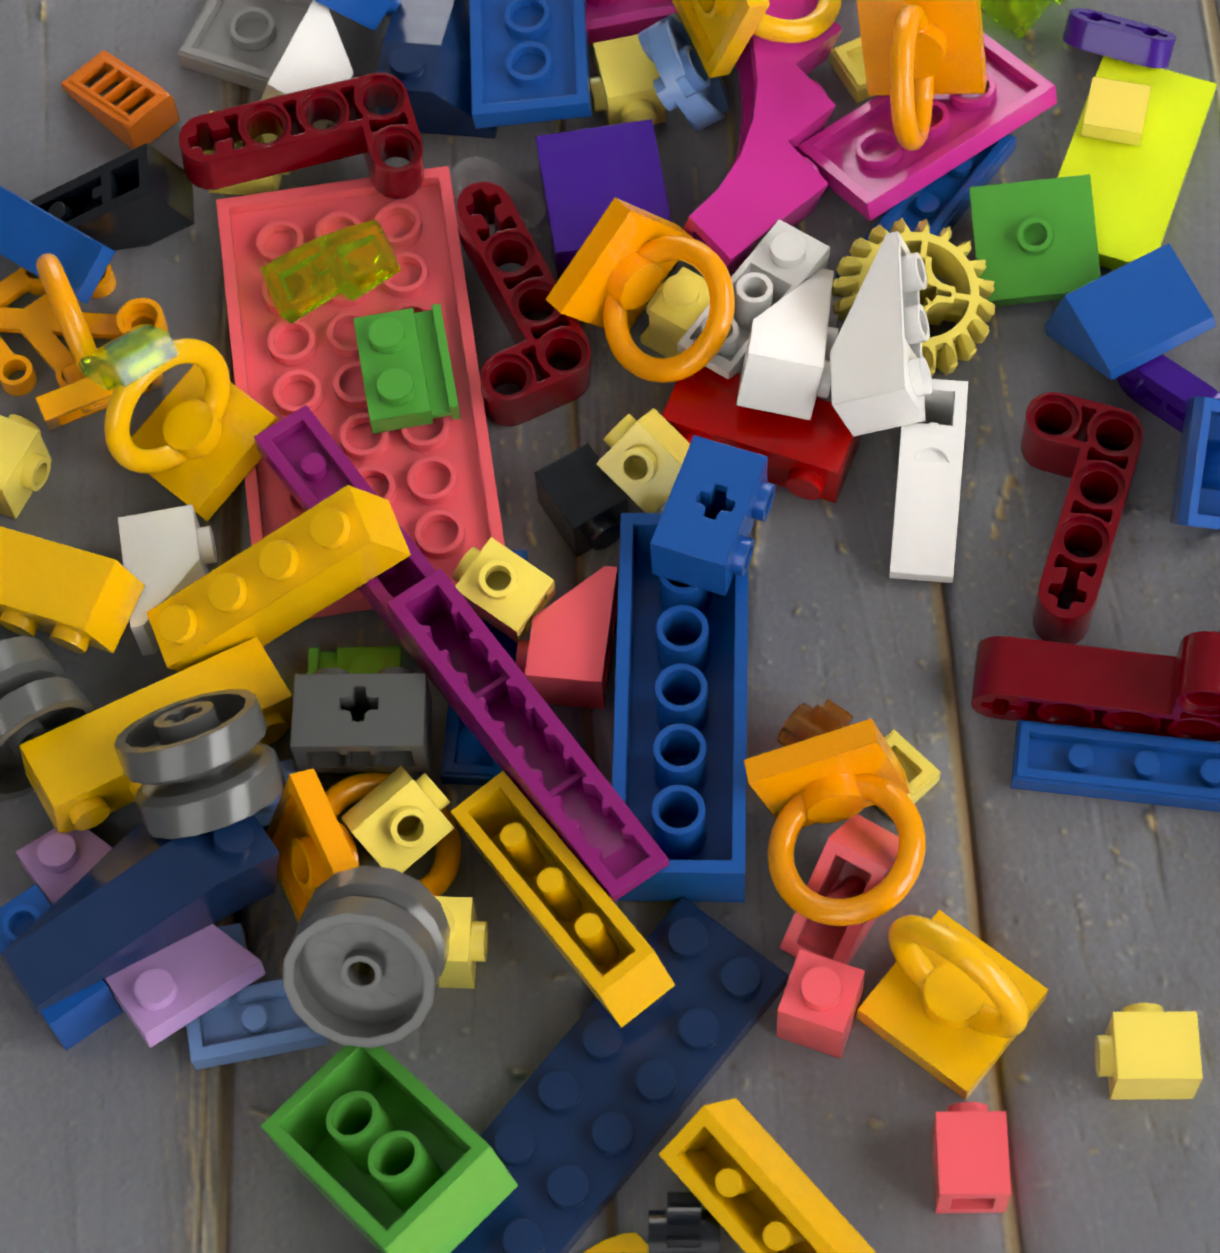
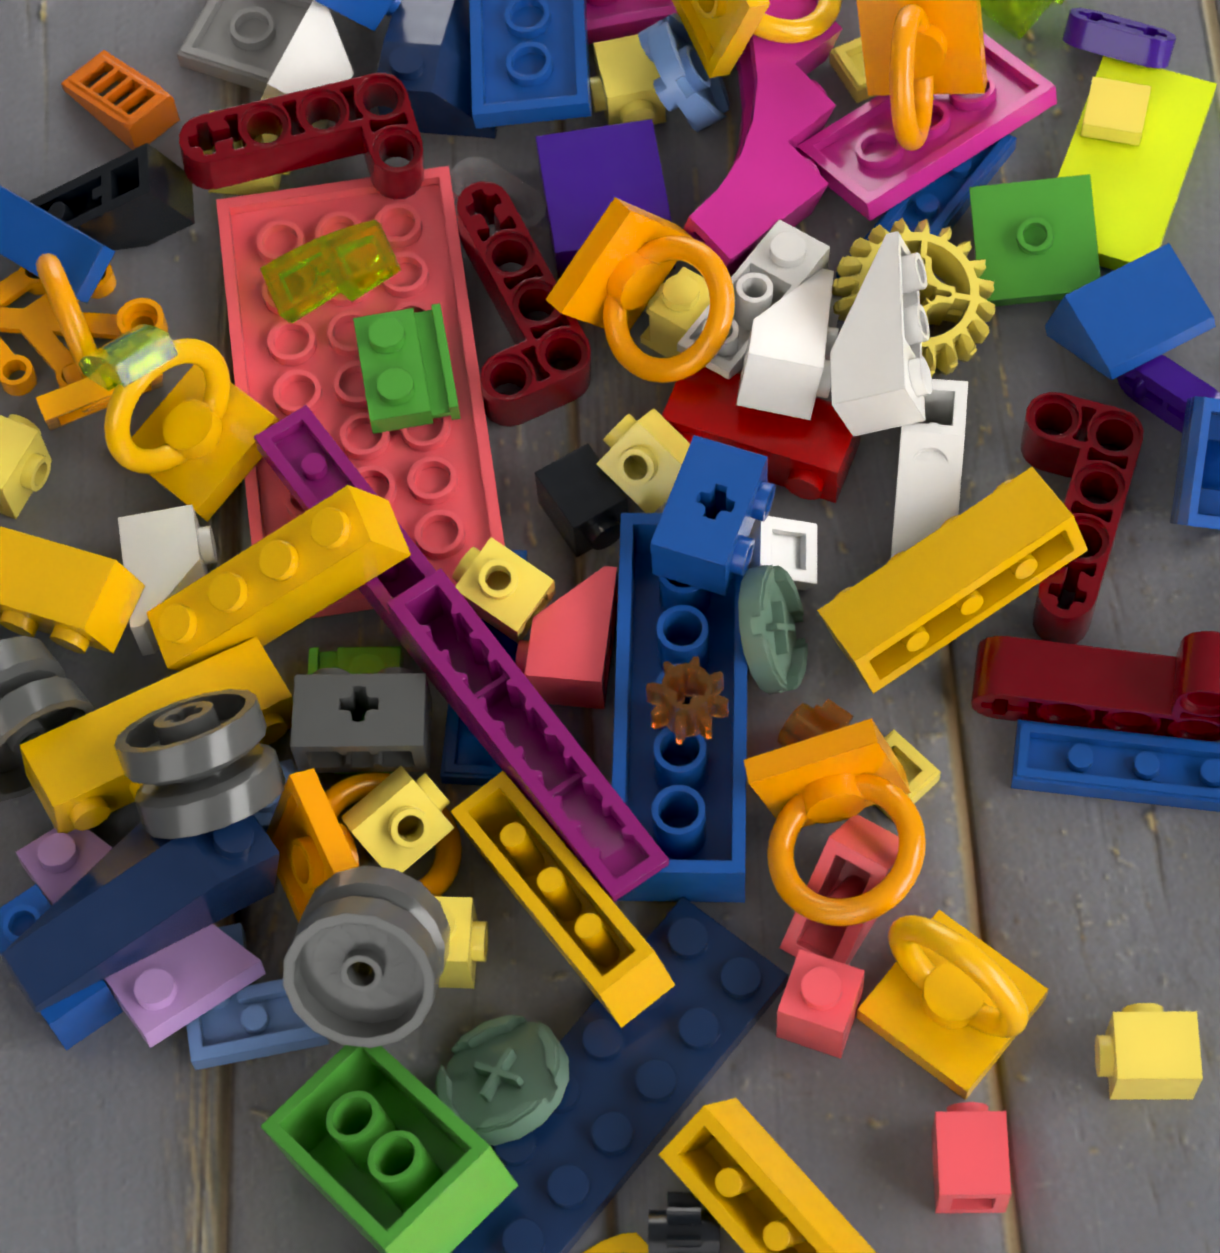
none -> sand green tile [435,1015,569,1145]
none -> clear orange gear [646,656,729,744]
none -> sand green tile [738,564,808,695]
none -> white plate [749,516,817,590]
none -> yellow brick [817,467,1088,694]

